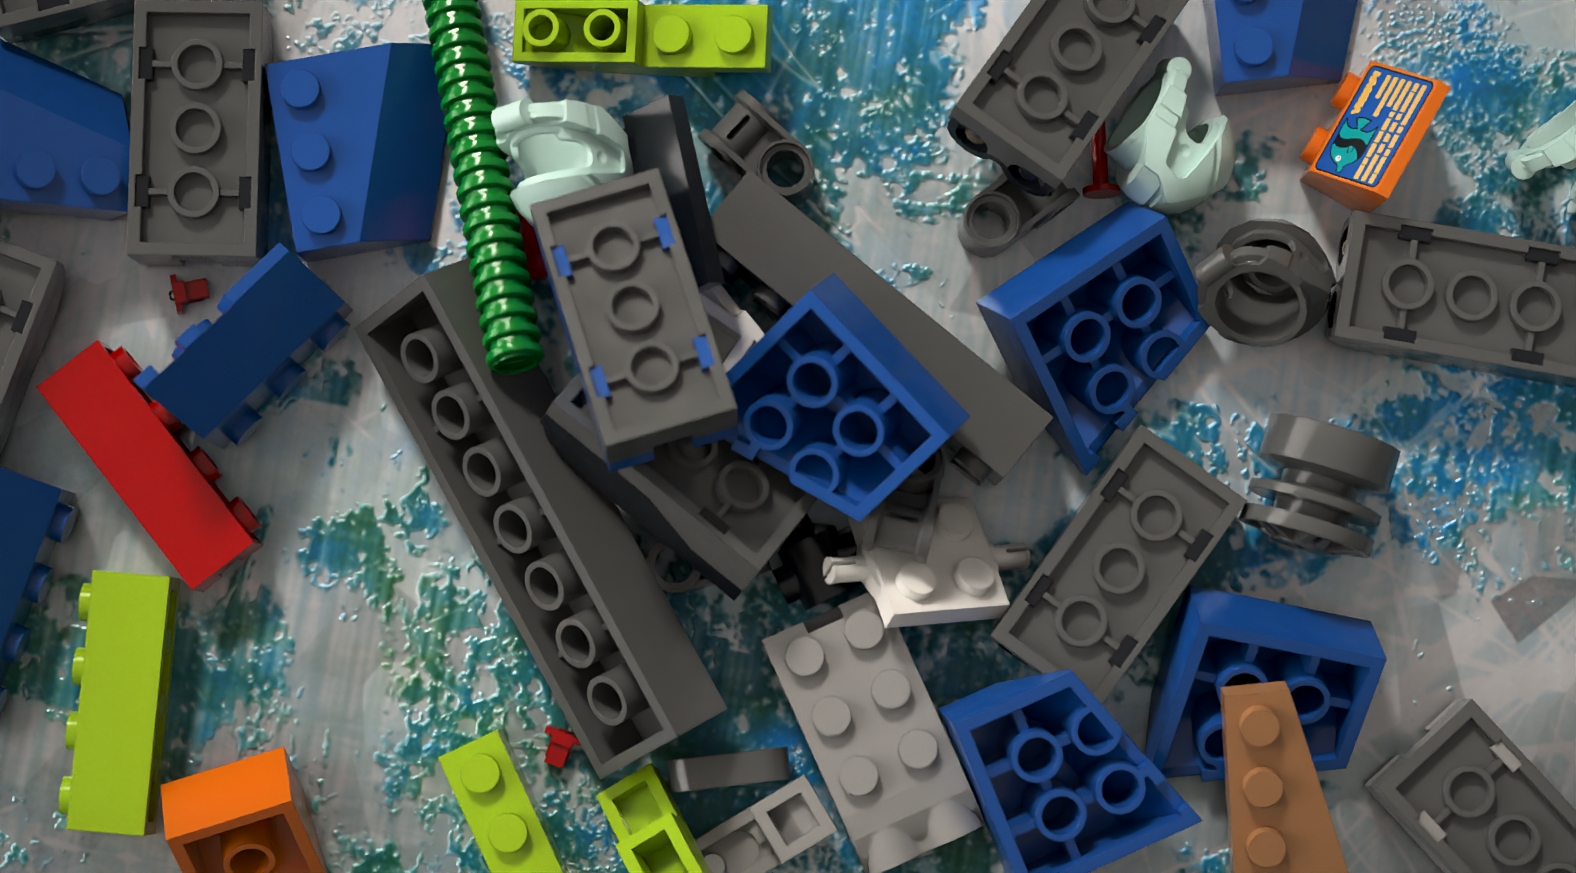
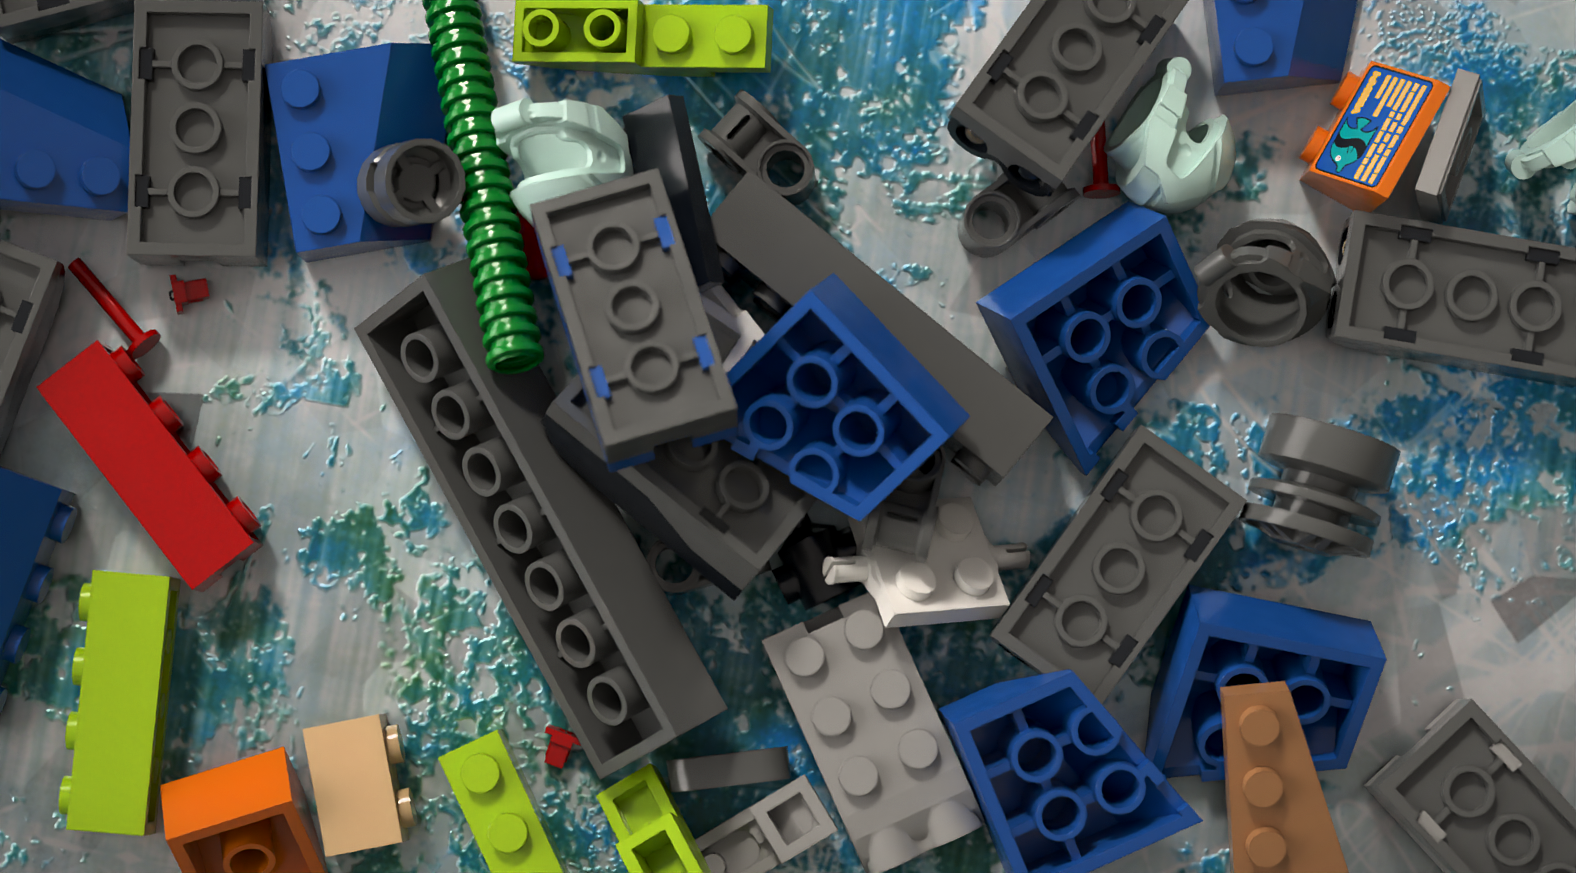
blue wedge [133,242,353,449] -> none
none -> red pin [68,258,161,359]
none -> tan piece [302,714,417,857]
none -> dark grey wheel [357,139,465,227]
none -> light grey tile [1415,68,1486,224]

